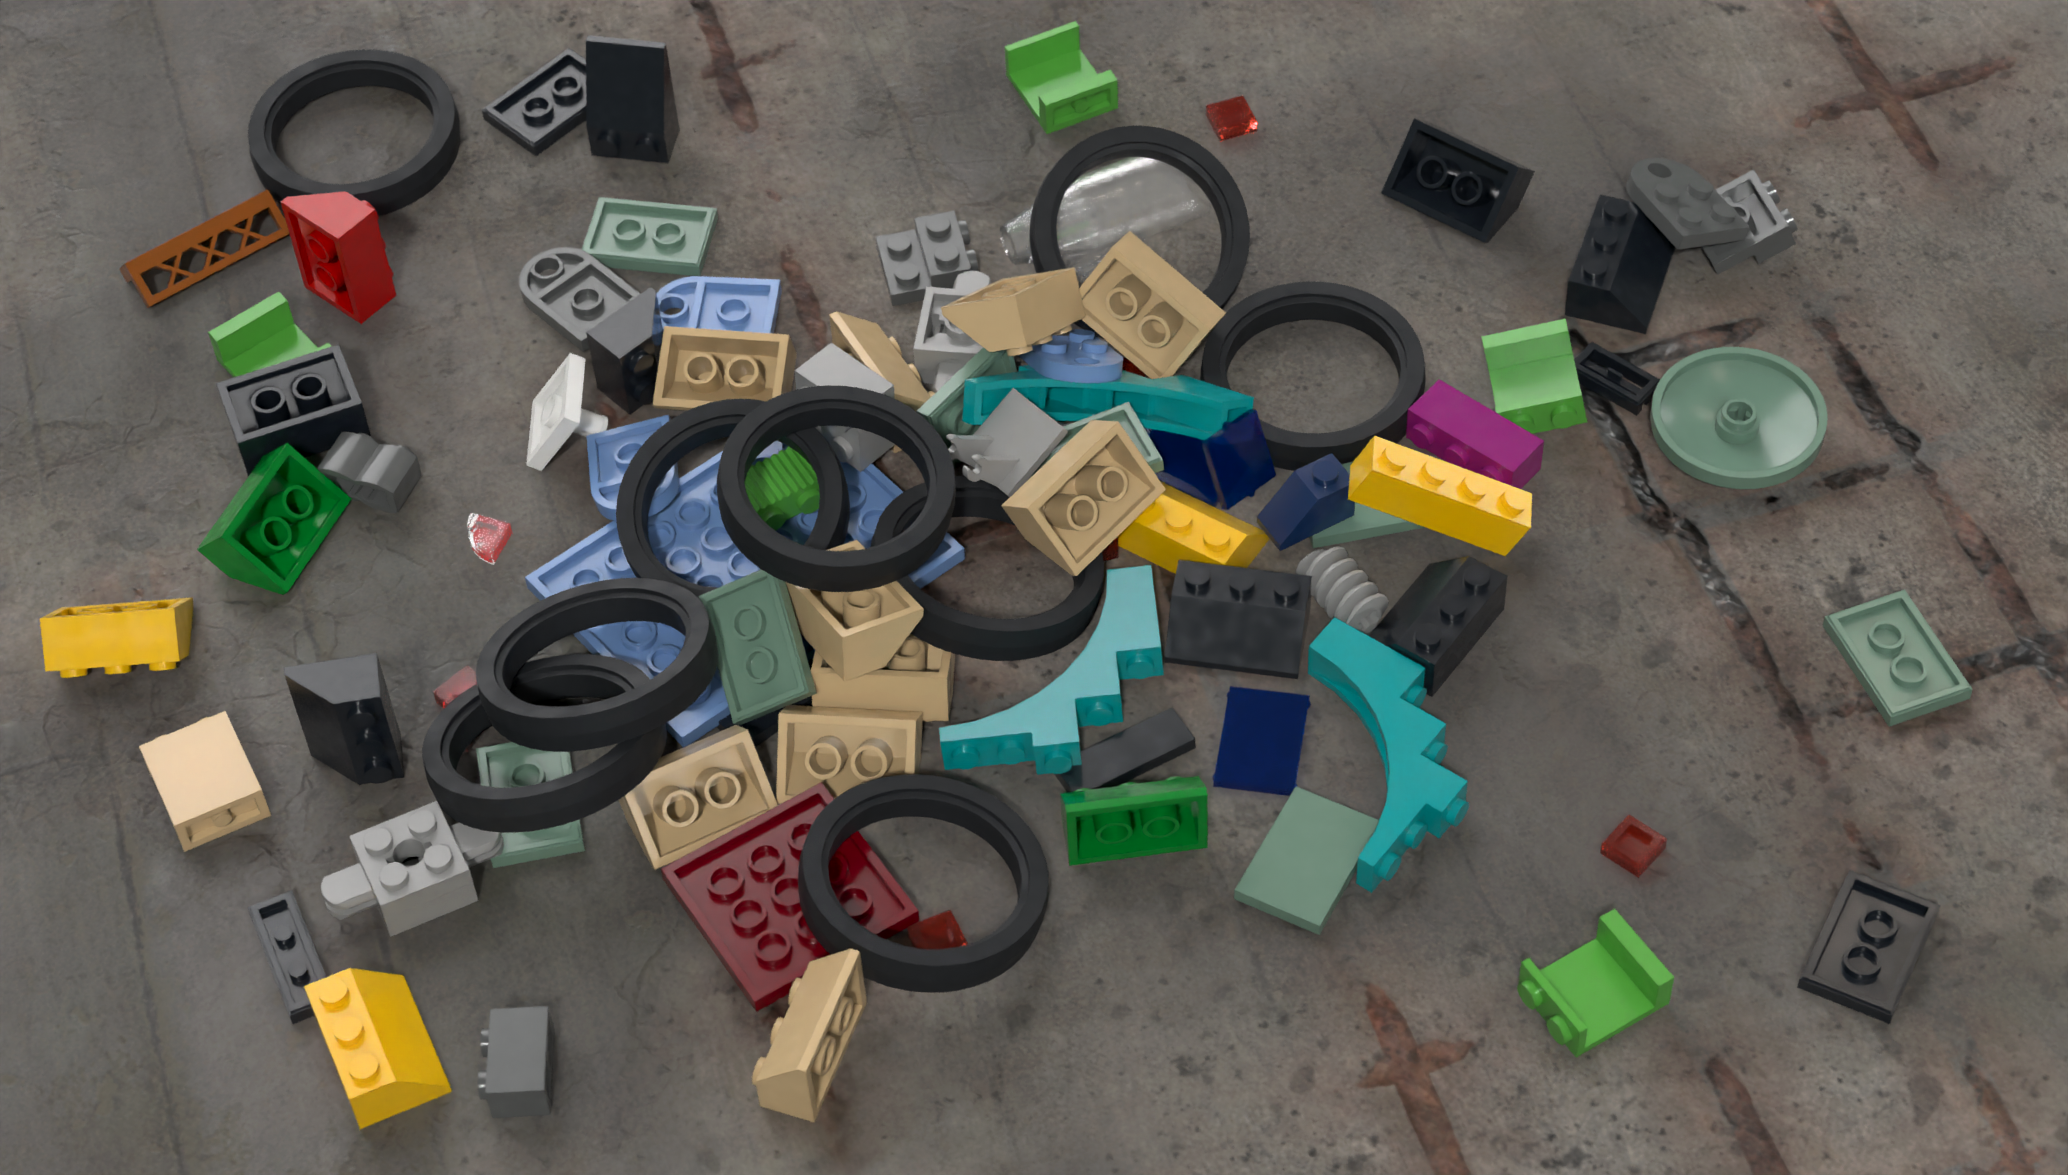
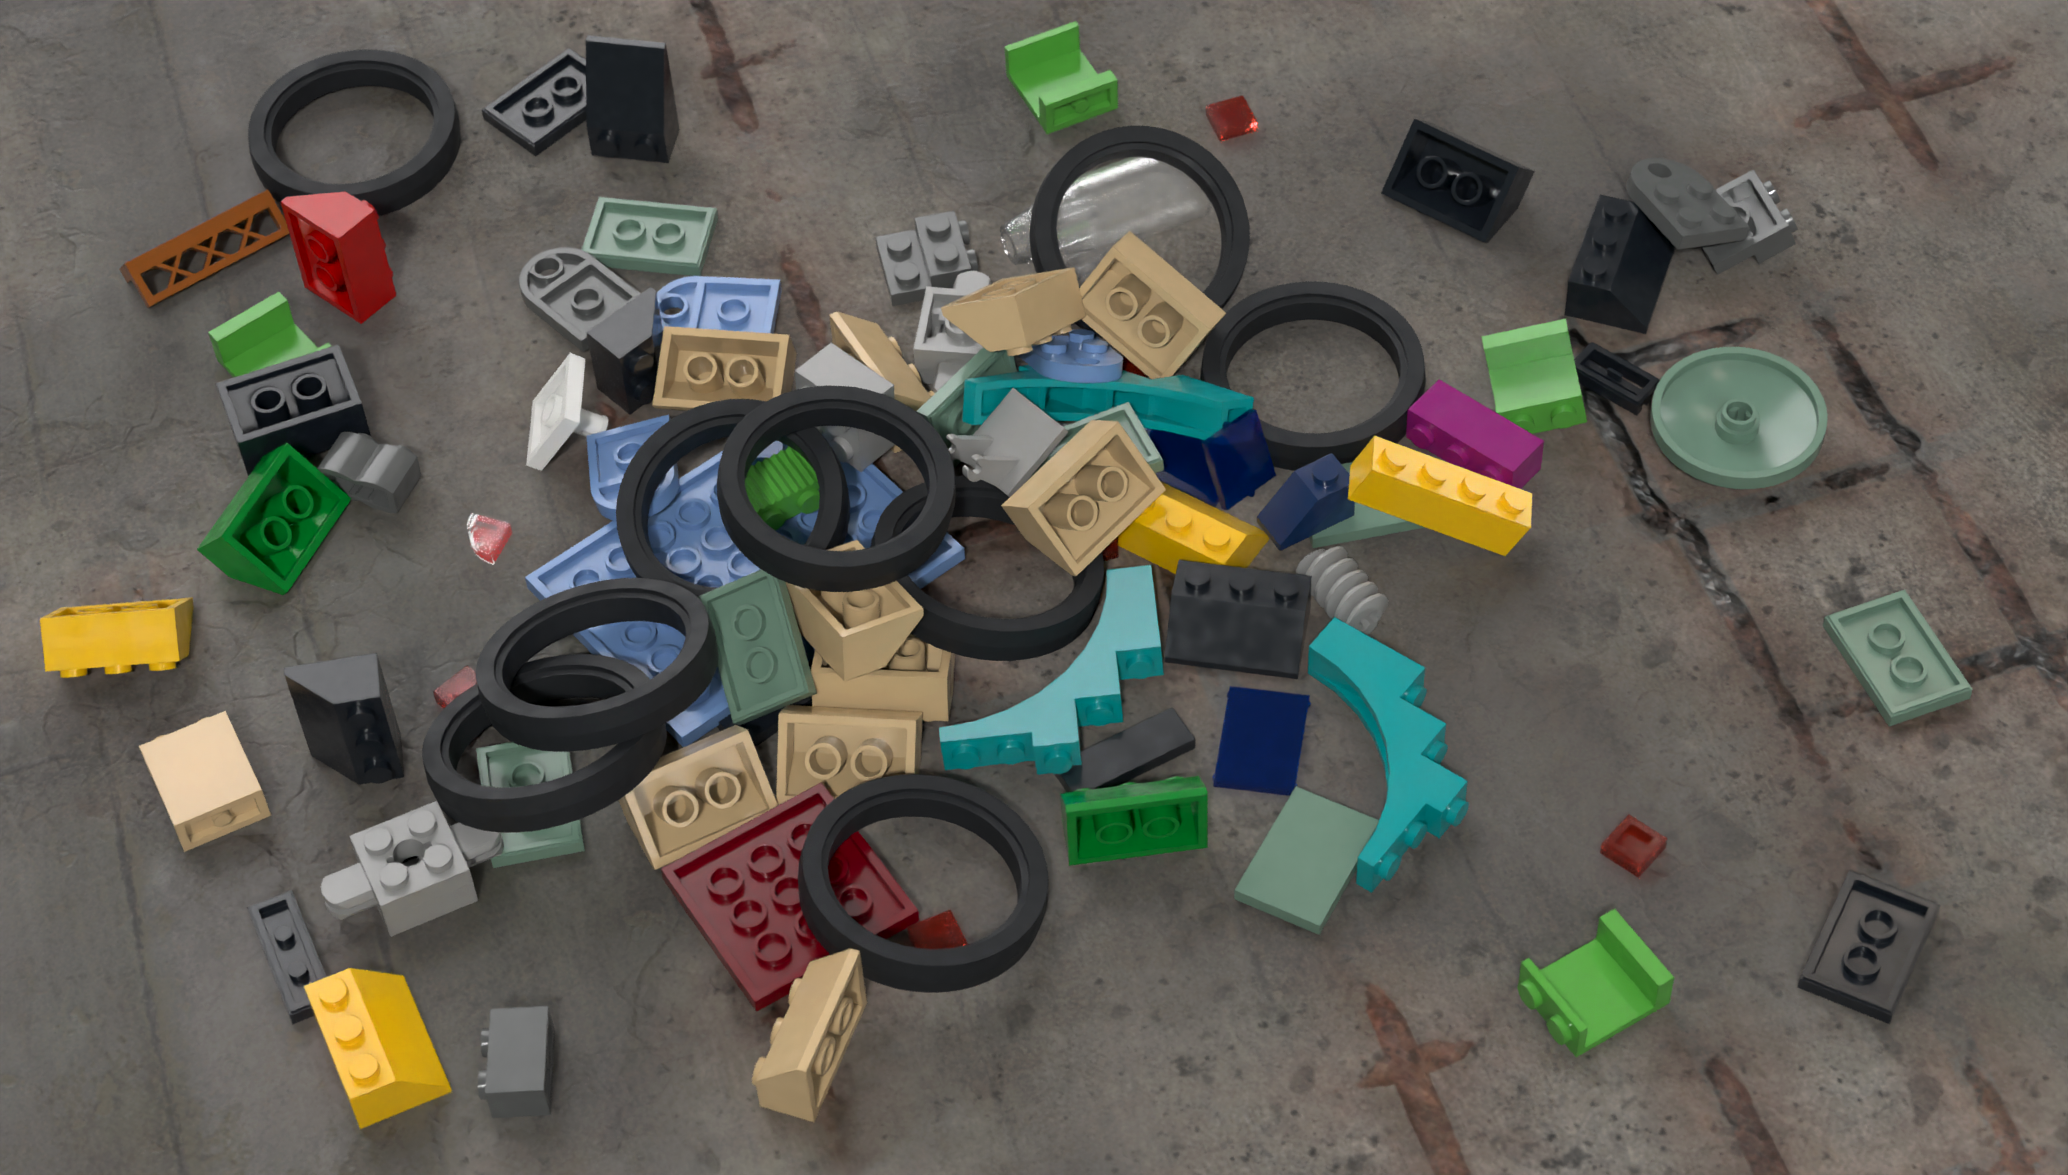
black slope [1369,556,1508,697] -> none

